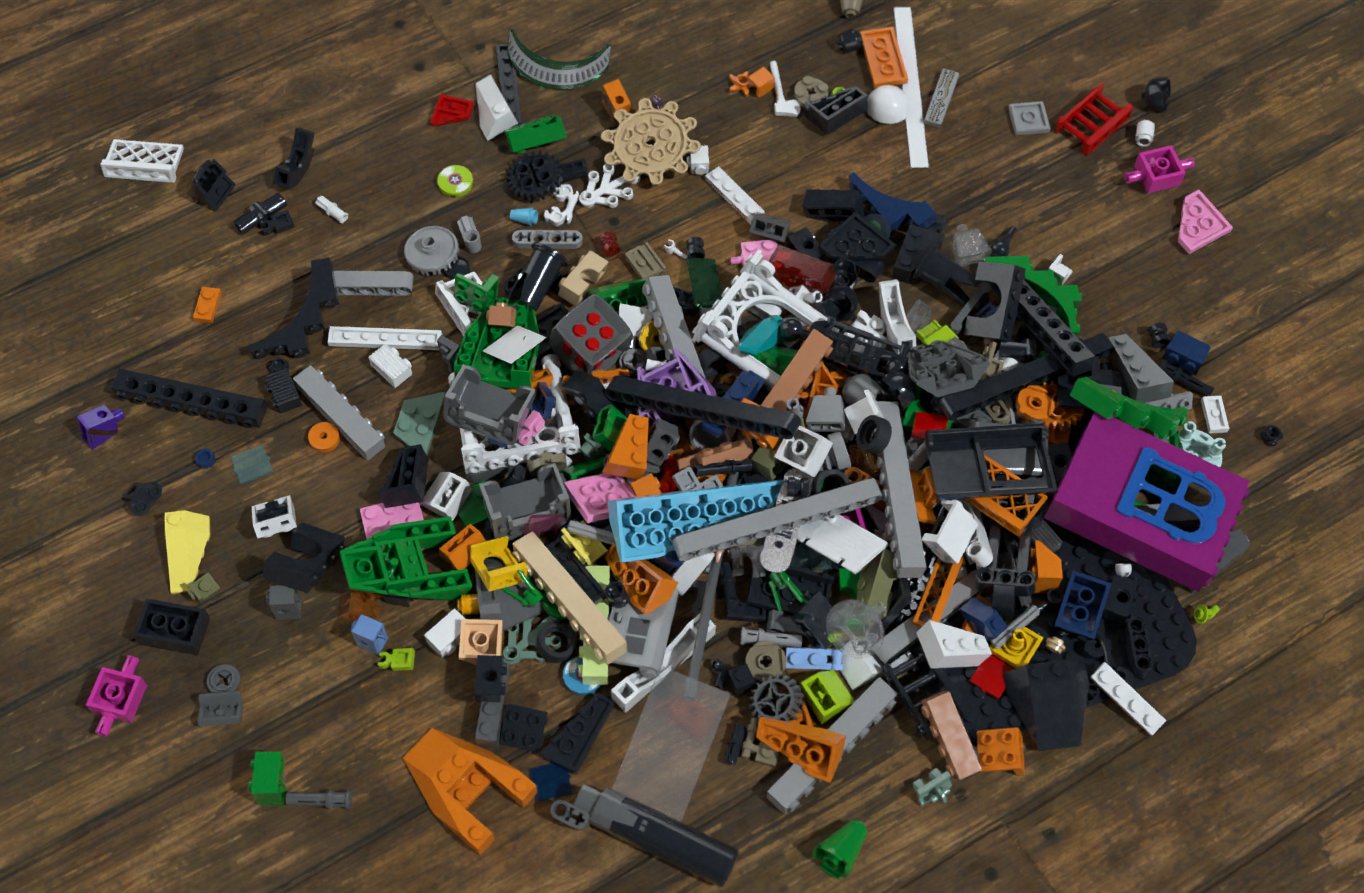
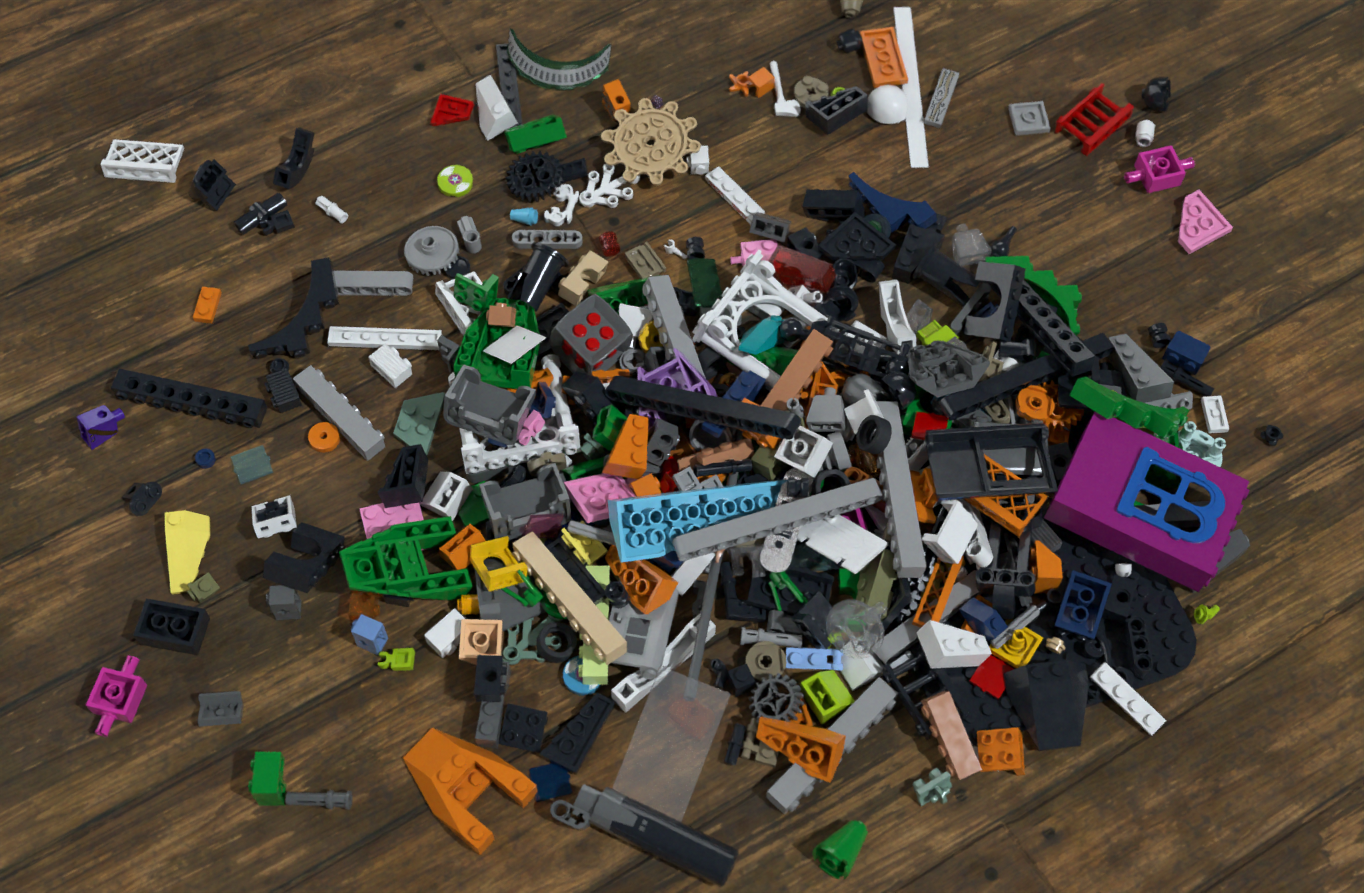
dark grey gear [207,664,241,693] -> none
white pin [646,359,667,371] -> none
white plate [855,310,887,335] -> none
white panel [1048,254,1072,286] -> none

